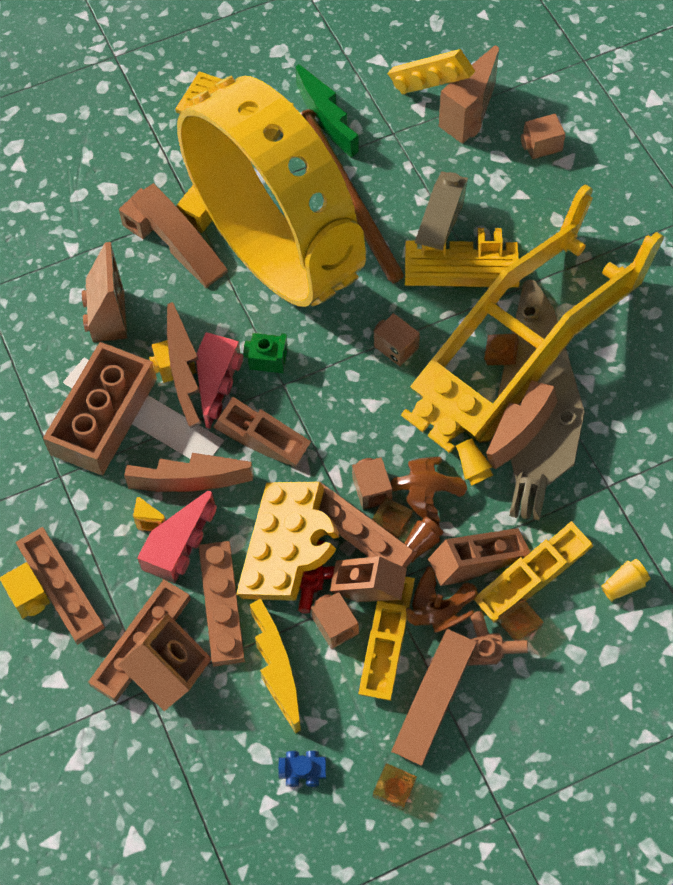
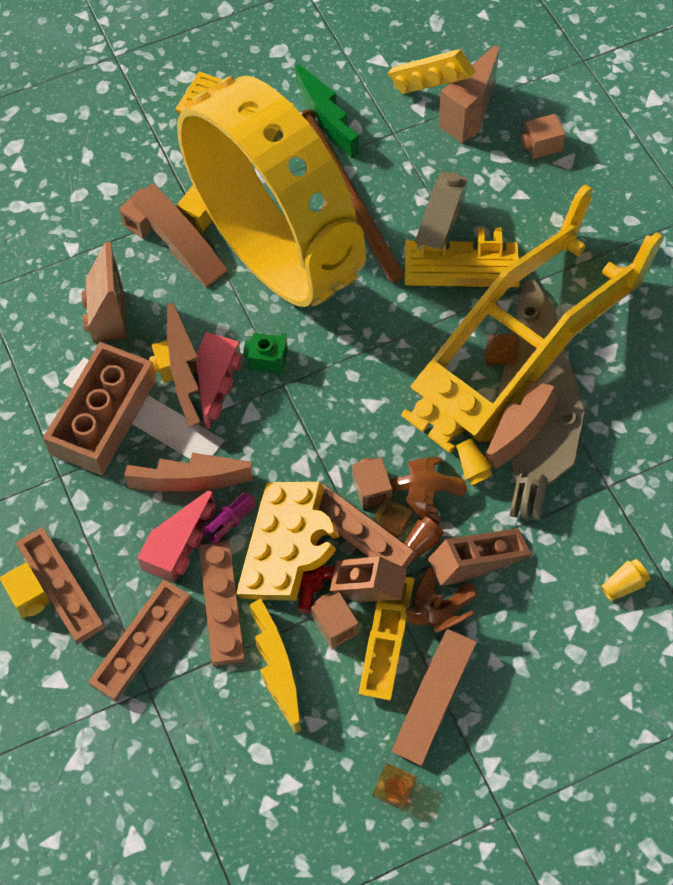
nougat slope [118,613,212,711] -> none
yellow slope [133,497,166,531] -> none
nougat slope [213,397,311,467] -> none
blue piece [279,751,326,787] -> none
nougat brick [374,313,420,366] -> none
nougat piece [467,611,528,666] -> none
yellow slope [474,521,593,623] -> none
clear orange plate [497,598,543,641] -> none
none -> magenta axle [203,492,256,543]

